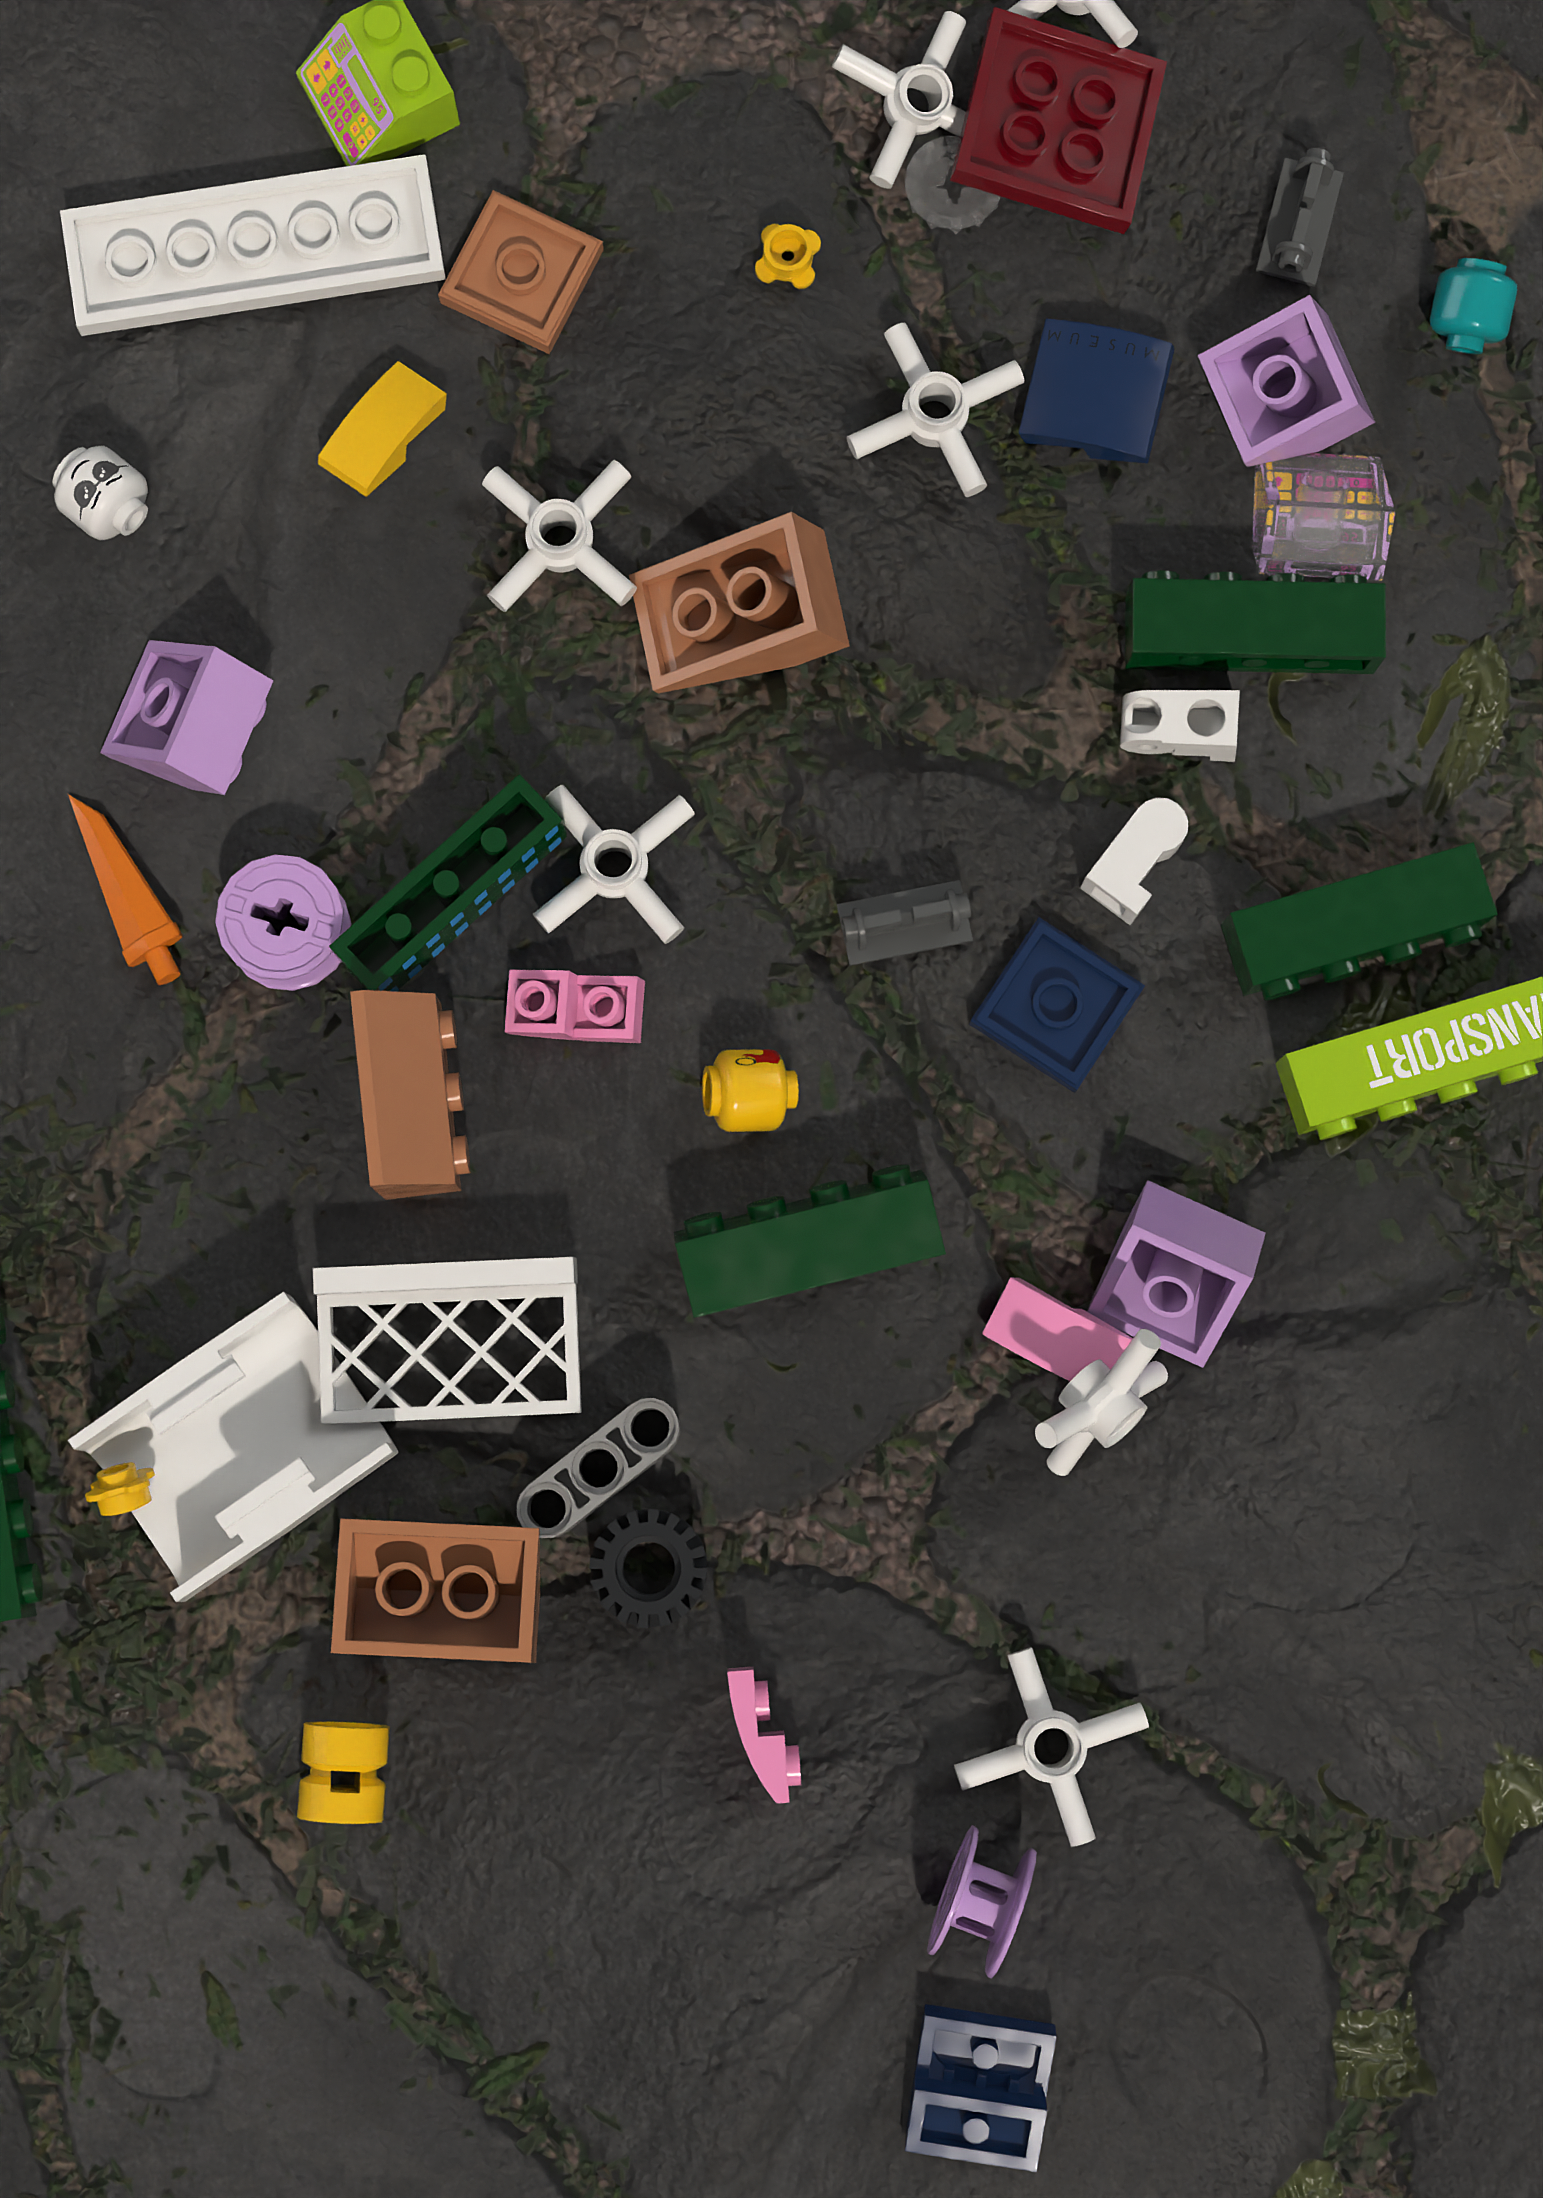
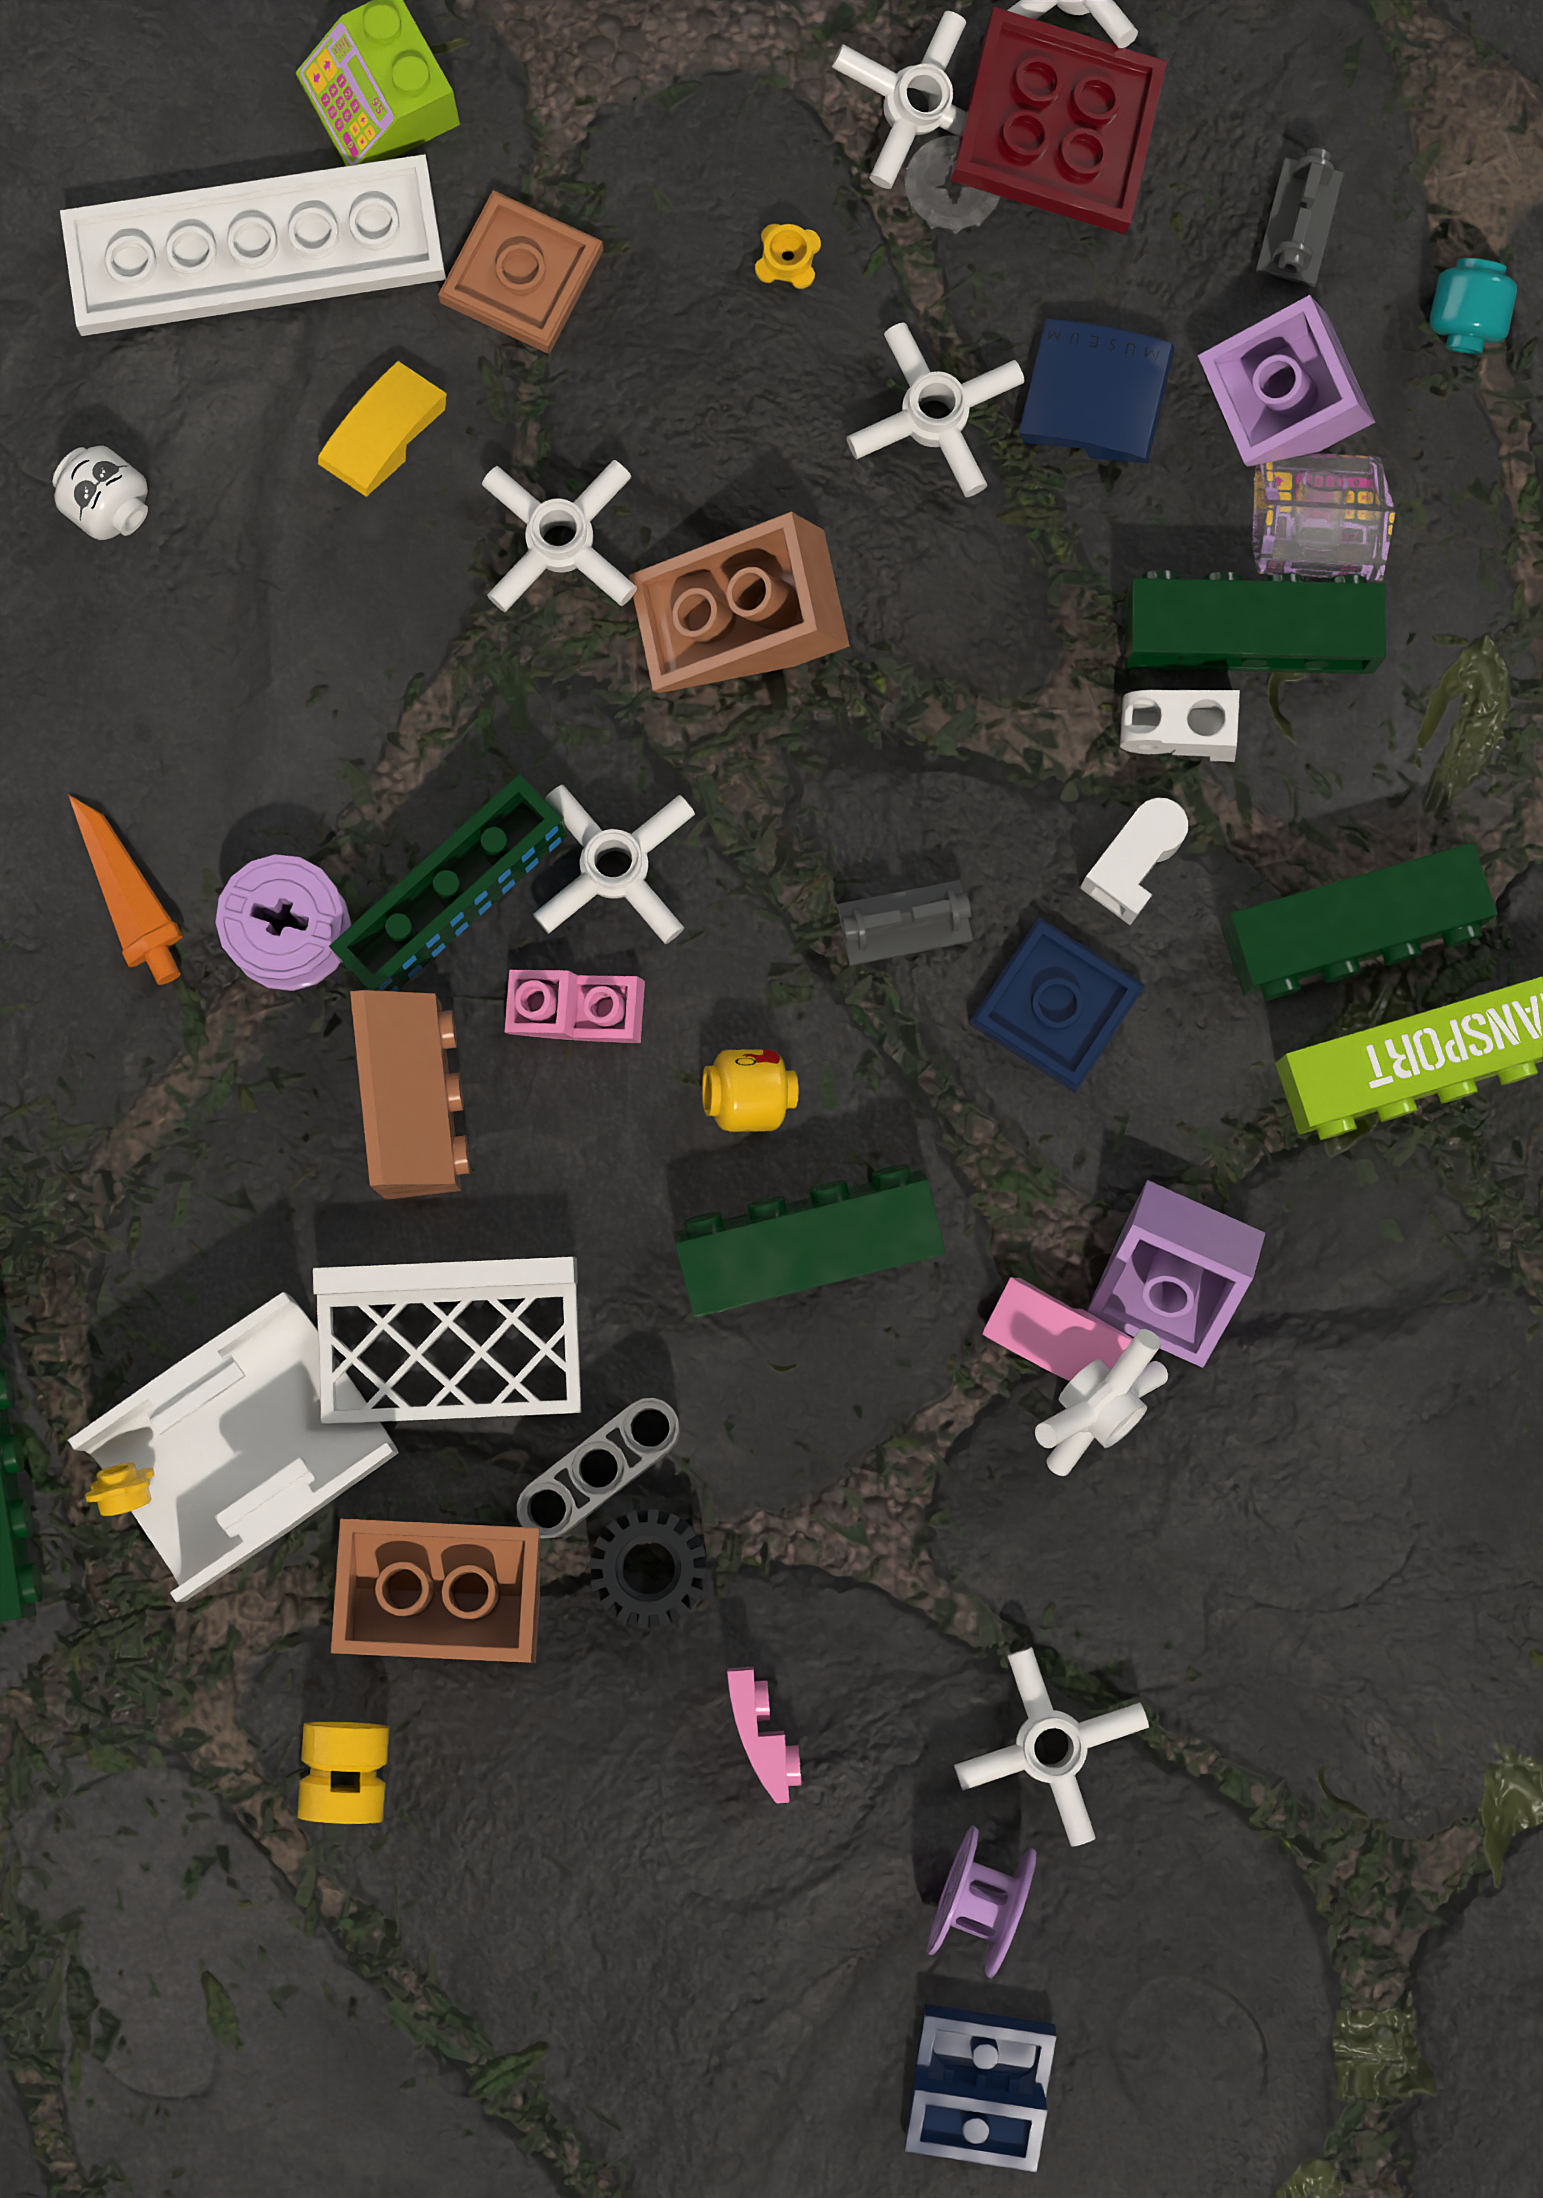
lavender slope [100,640,273,795] -> none

